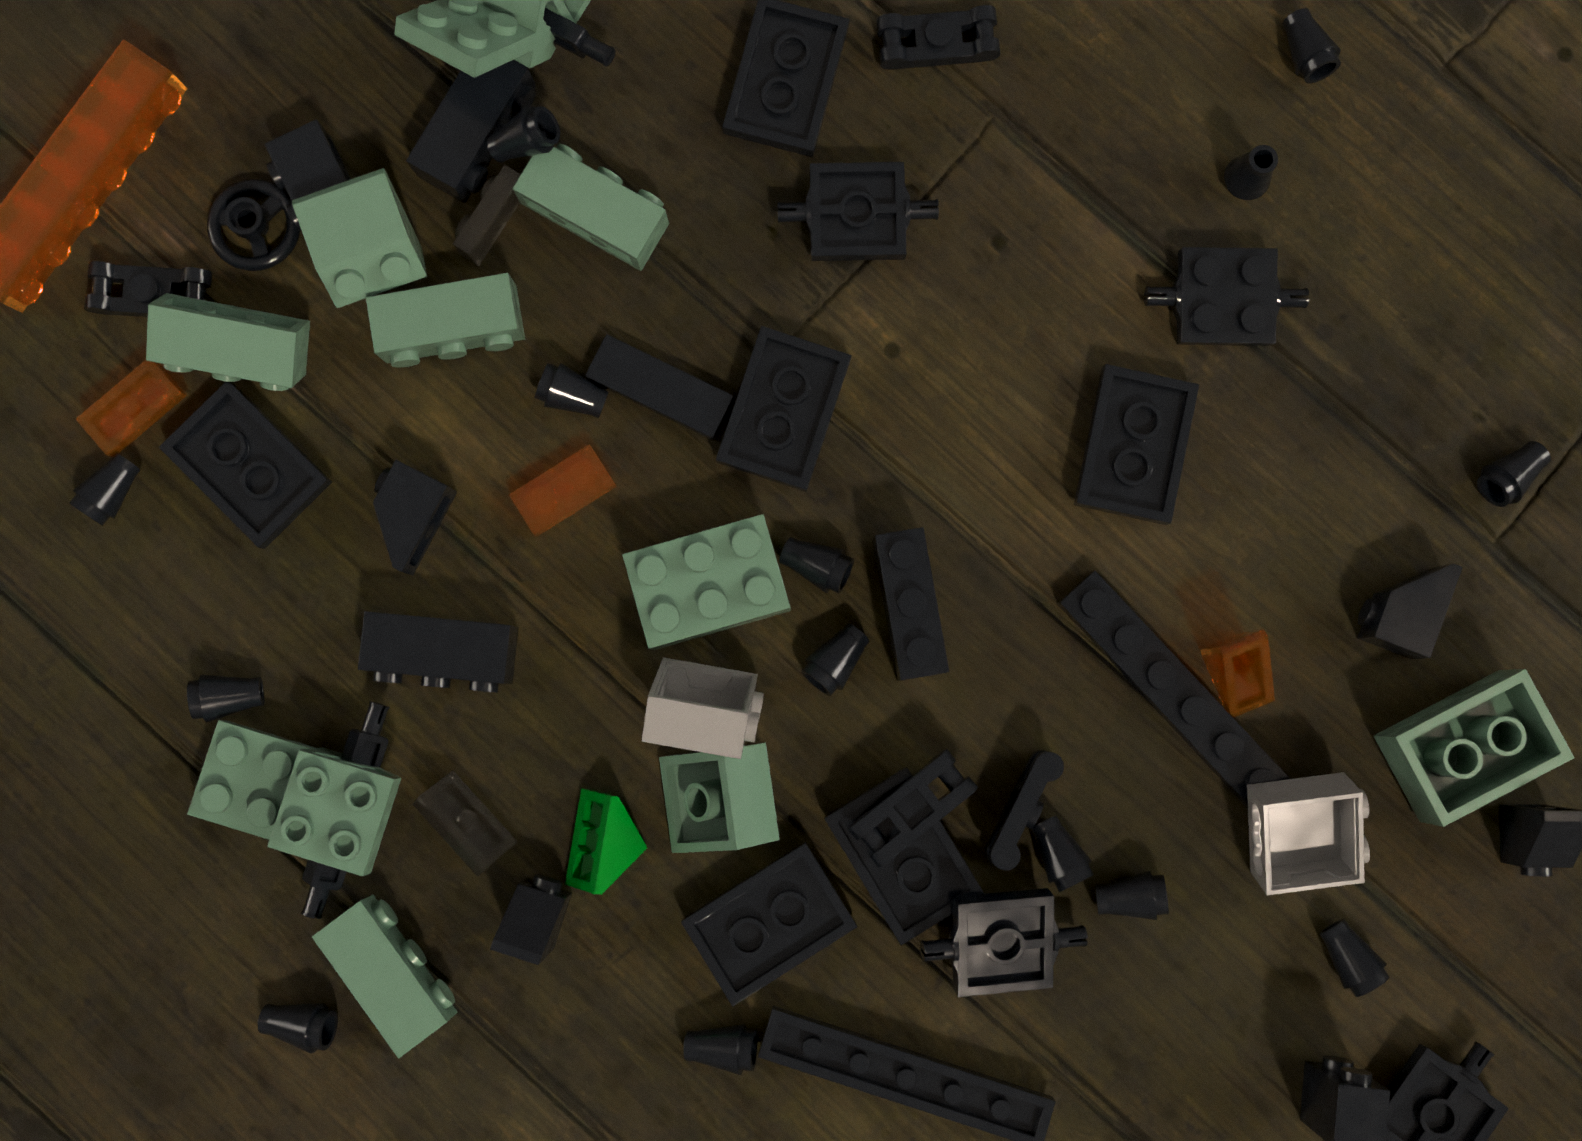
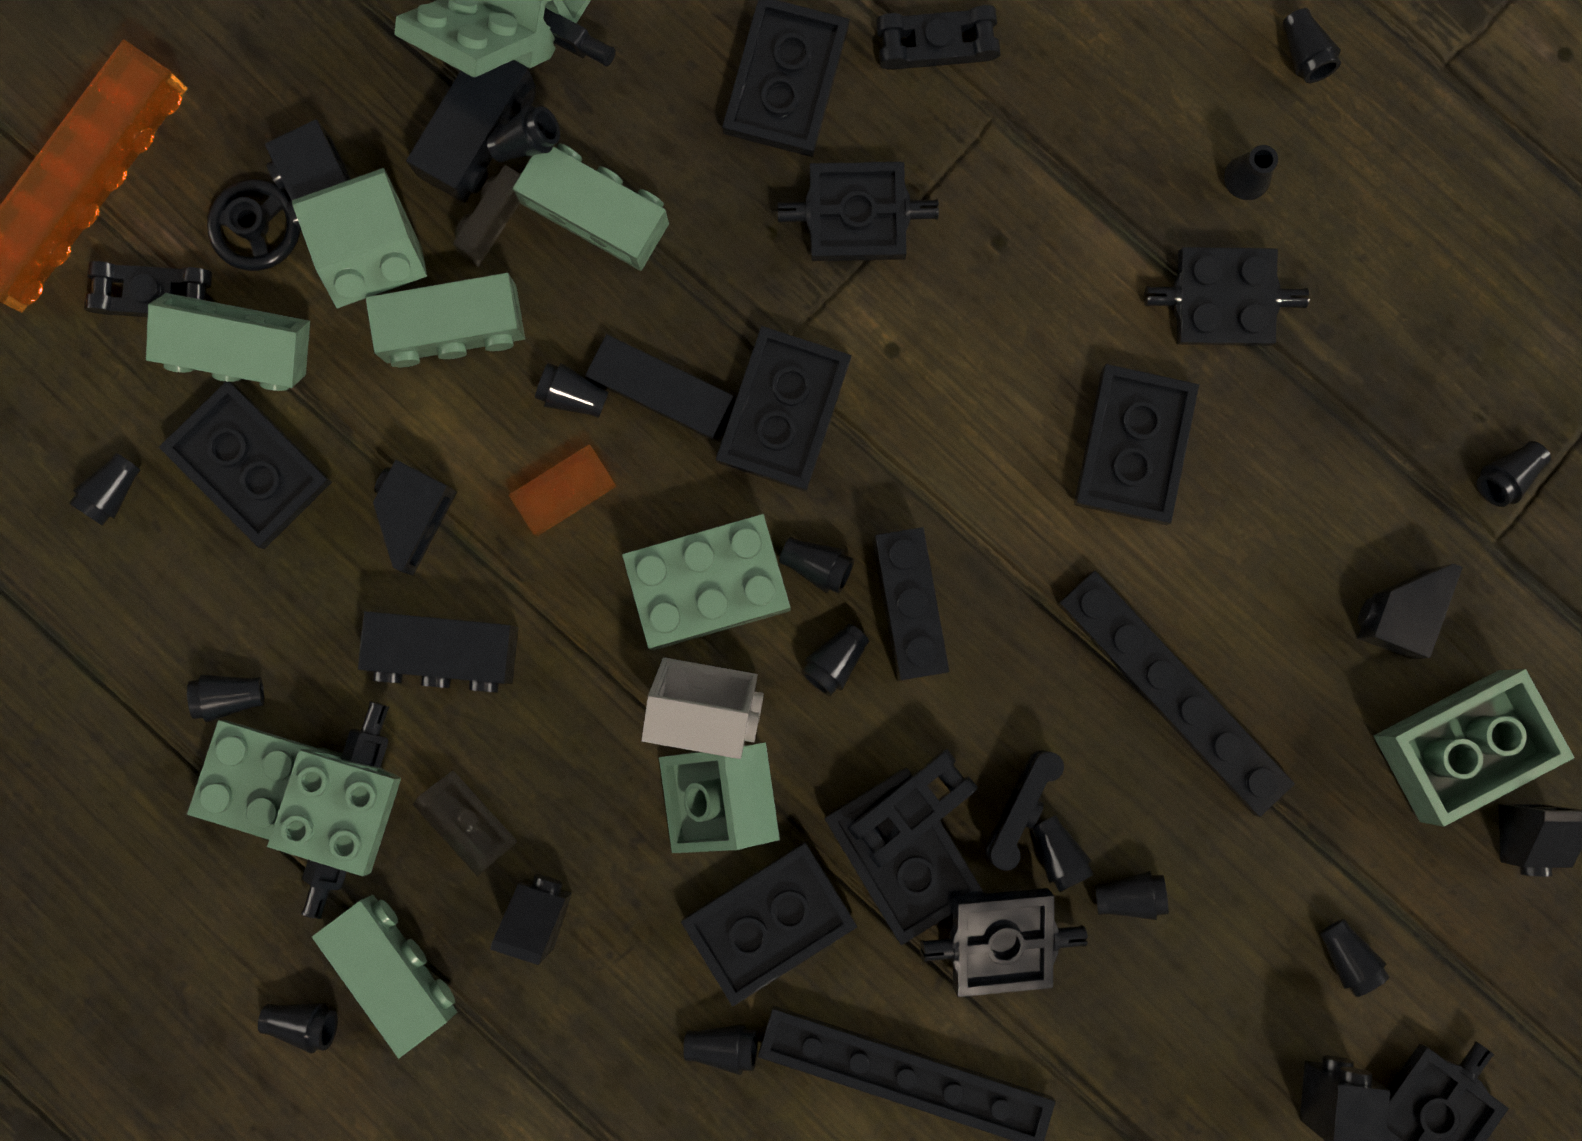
clear orange plate [76,360,187,457] -> none
green slope [565,788,647,895] -> none
clear orange slope [1200,629,1275,718] -> none
light grey piece [1247,772,1370,895] -> none

